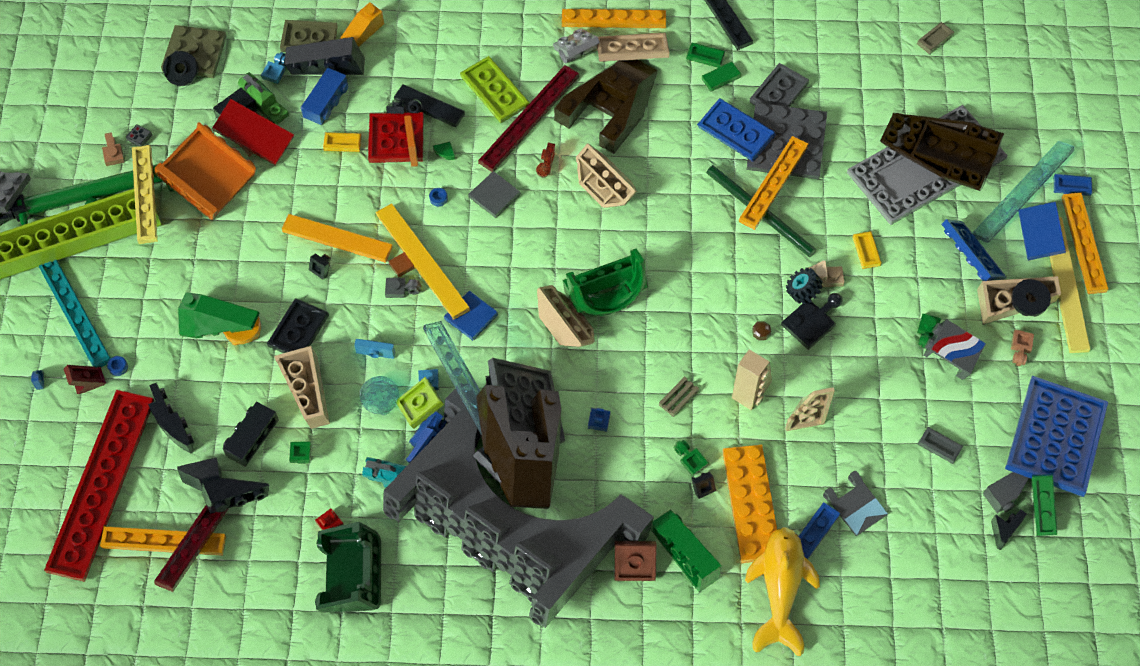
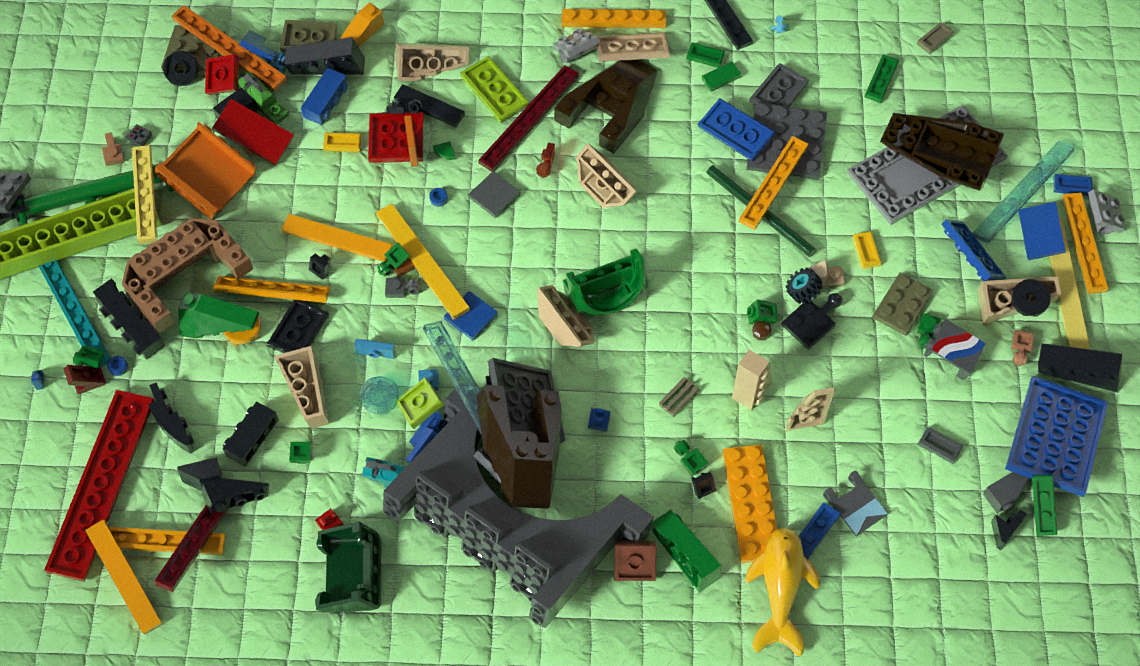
none -> green bracket [73,346,105,368]
none -> light orange tile [85,520,163,635]
none -> black wedge [93,278,165,360]
none -> medium nougat wedge [122,218,253,334]
none -> orange plate [172,5,287,92]
none -> red hinge [205,54,239,95]
none -> light orange tile [214,276,330,303]
none -> blue tile [239,30,277,62]
none -> green plate [377,242,412,277]
none -> tan wedge [395,42,469,81]
none -> green bracket [747,299,778,325]
none -> medium azure plate [771,15,789,33]
none -> green tile [864,54,899,103]
none -> olive plate [872,272,933,336]
none -> black wedge [1038,343,1122,393]
none -> light grey plate [1088,189,1126,235]

